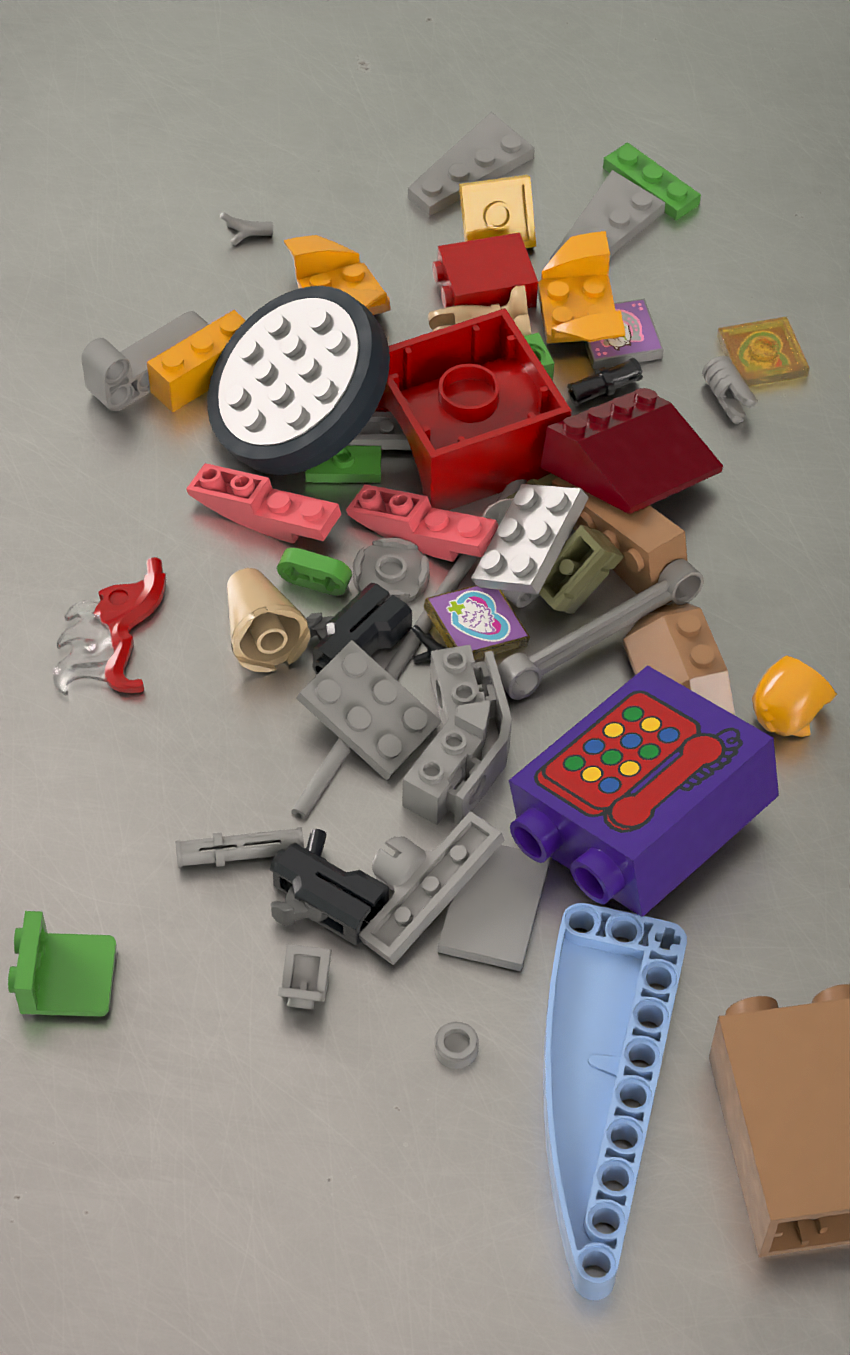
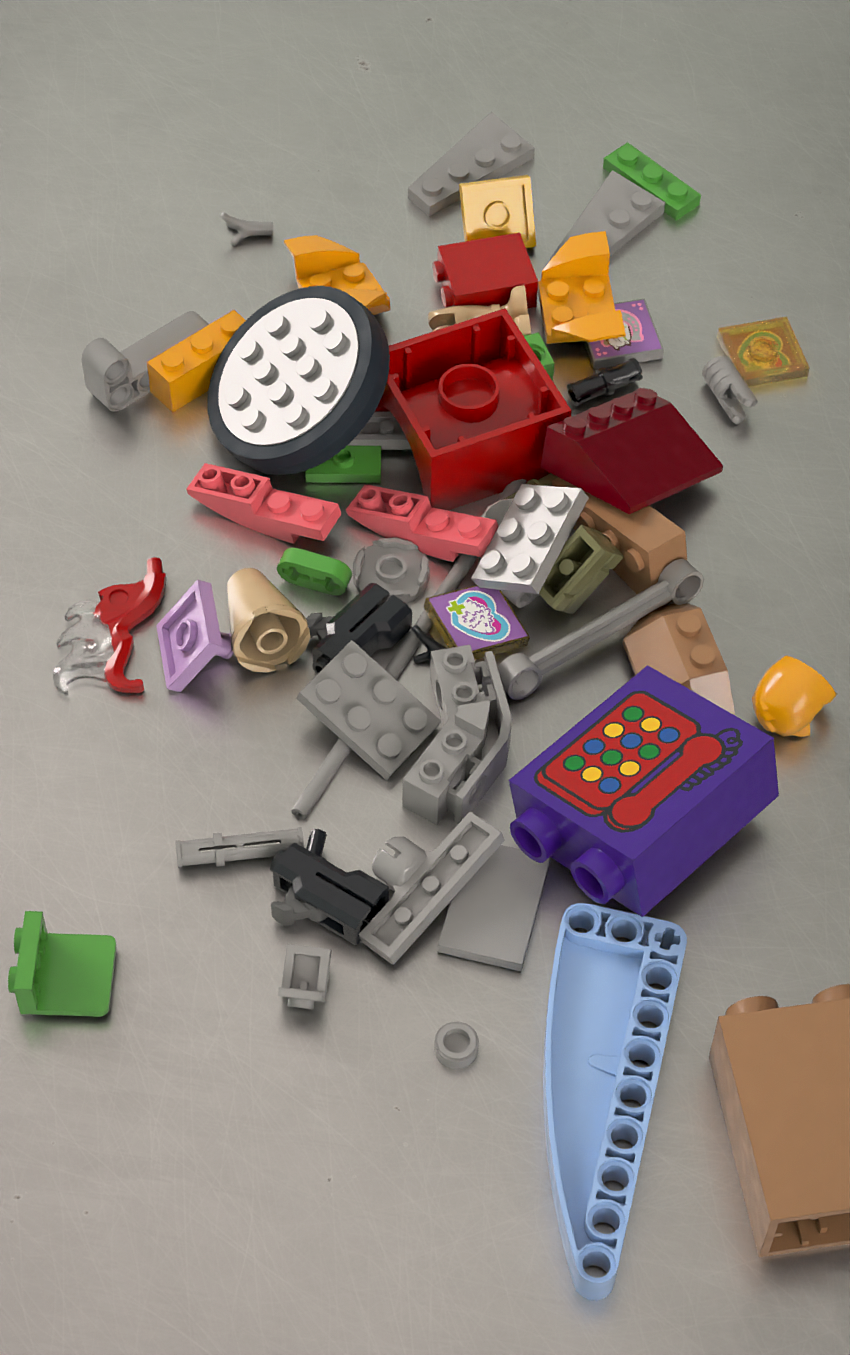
none -> lavender tile [156,579,234,692]

